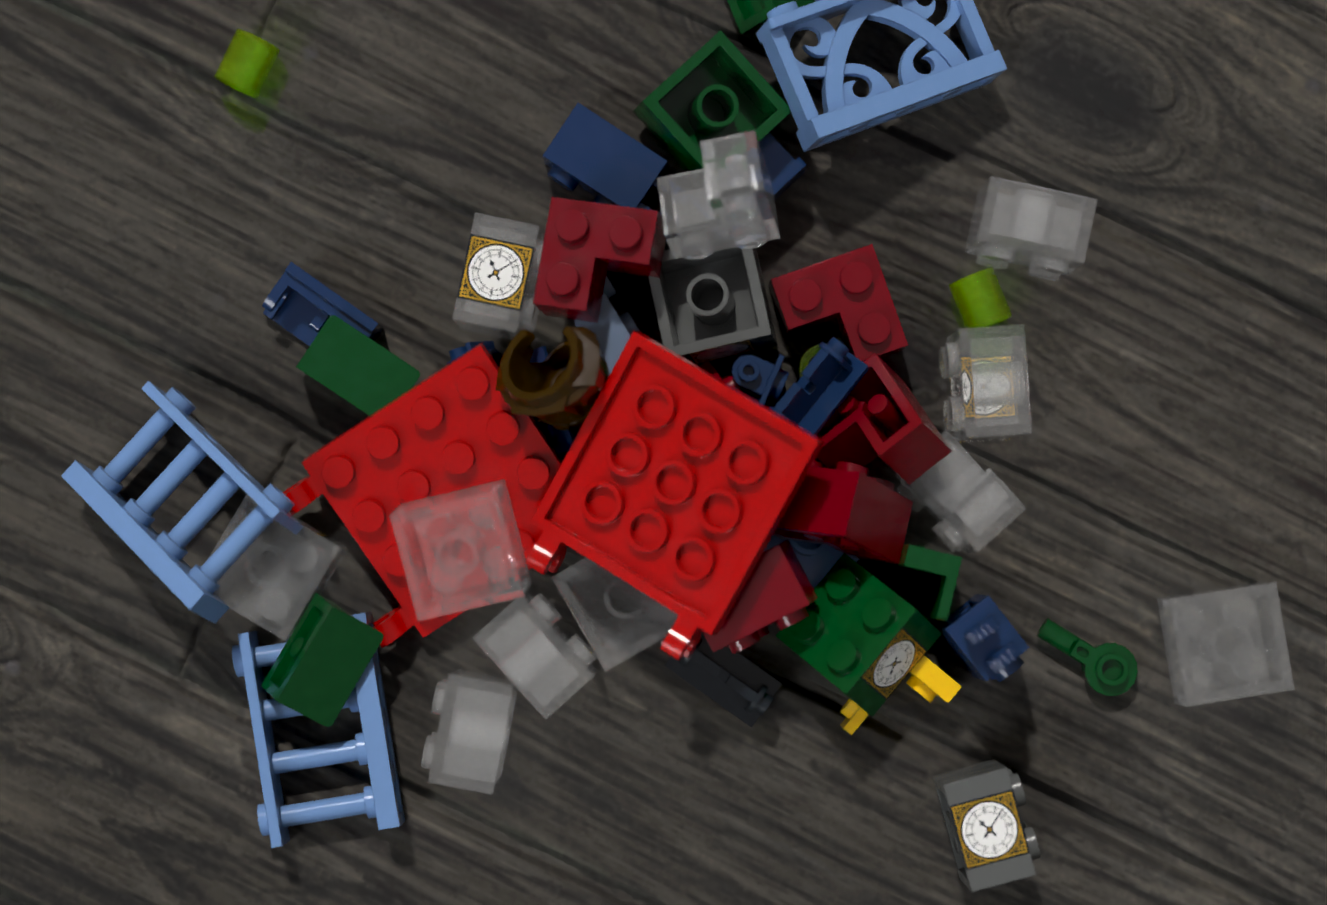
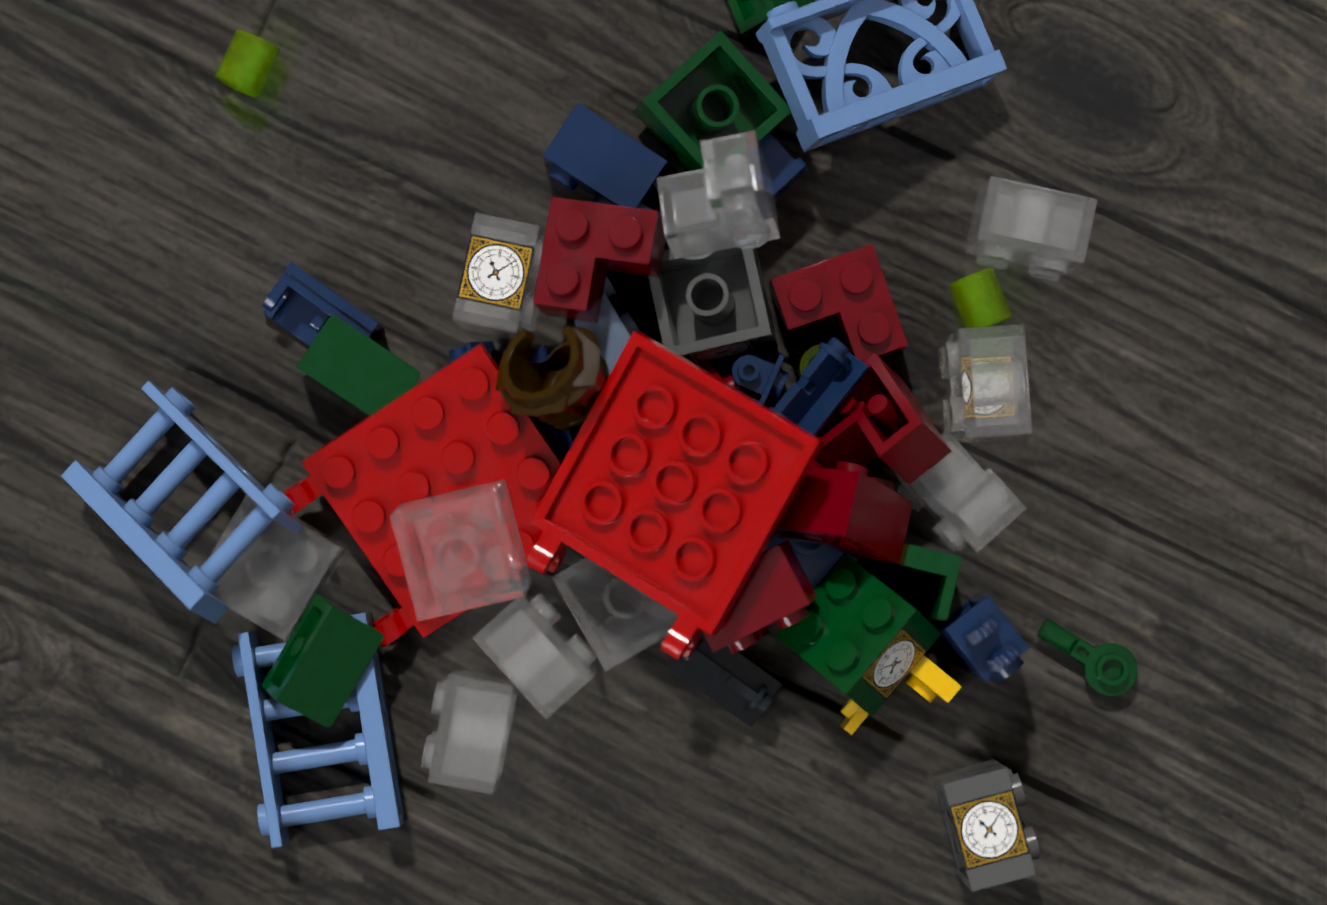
clear brick [1157,581,1295,707] -> none

